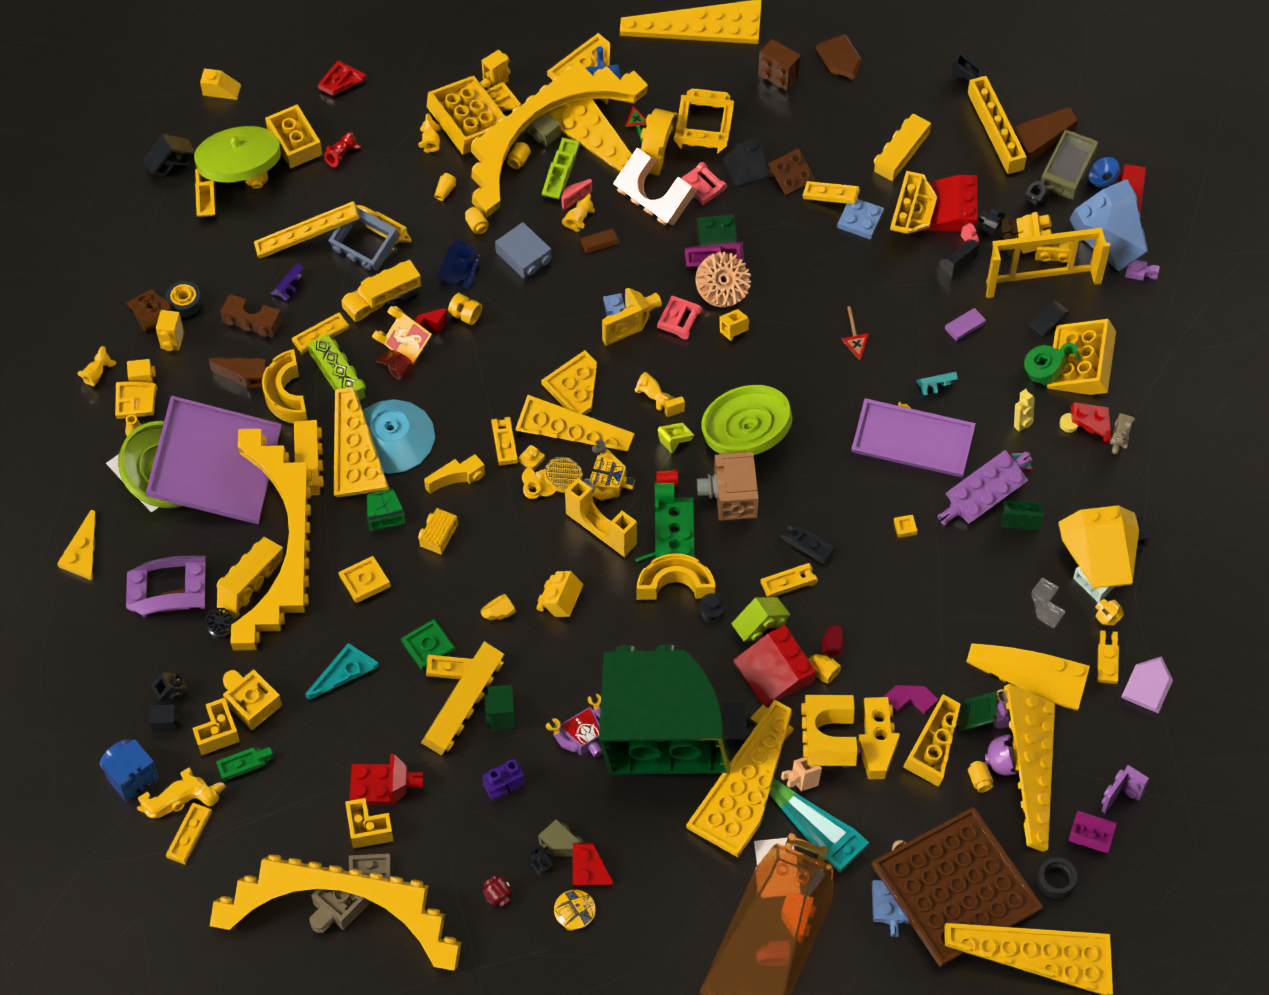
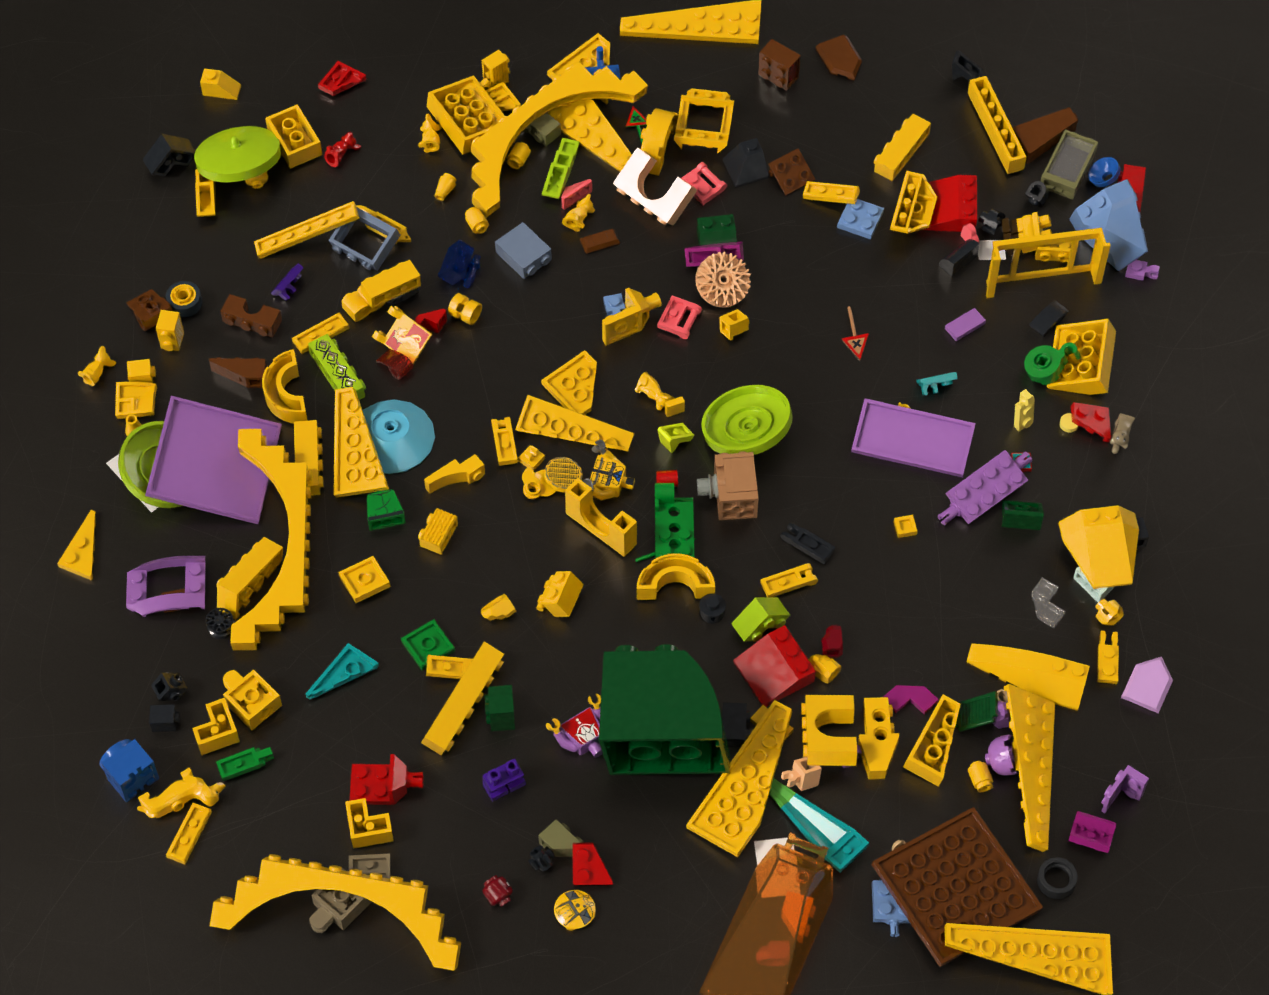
none -> white sticker [978,240,1006,260]

